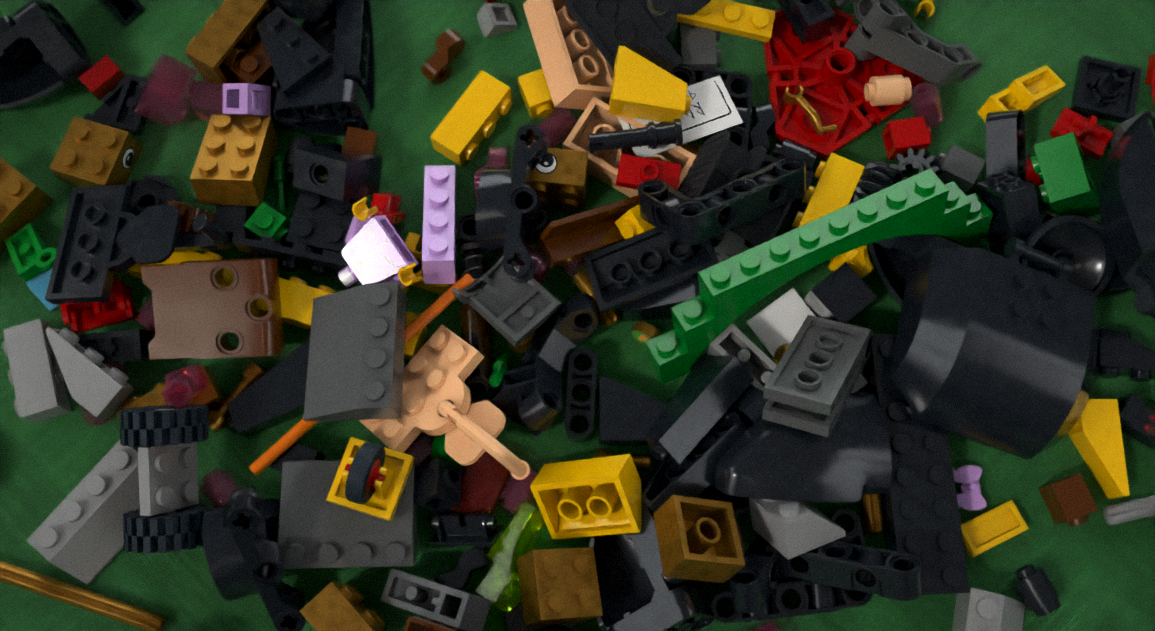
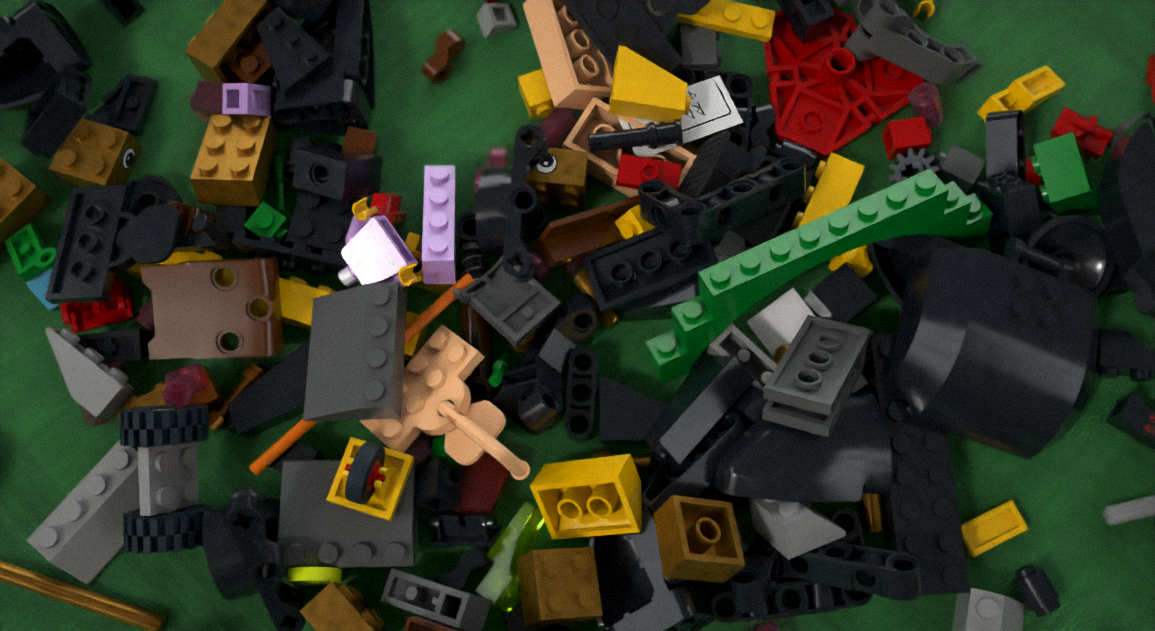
light grey brick [2,318,72,423] -> none
red piece [78,55,126,101] -> none
clear pink brick [135,54,197,128] -> none
clear pink brick [200,469,240,508] -> none
yellow brick [430,70,513,167] -> none
clear pink brick [499,469,537,516] -> none
pearl gold tile [631,321,662,346] -> none
pearl gold piece [783,85,837,136] -> none
black gear [851,160,895,203] -> none
light nougat brick [864,74,912,107] -> none
lavender piece [953,465,987,511] -> none
reddish brown brick [1038,473,1098,527] -> none
yellow slope [1069,399,1130,499] -> none
black plate [1070,55,1142,123] -> none
none -> black window [20,62,93,160]
none -> neon yellow piece [287,567,342,585]

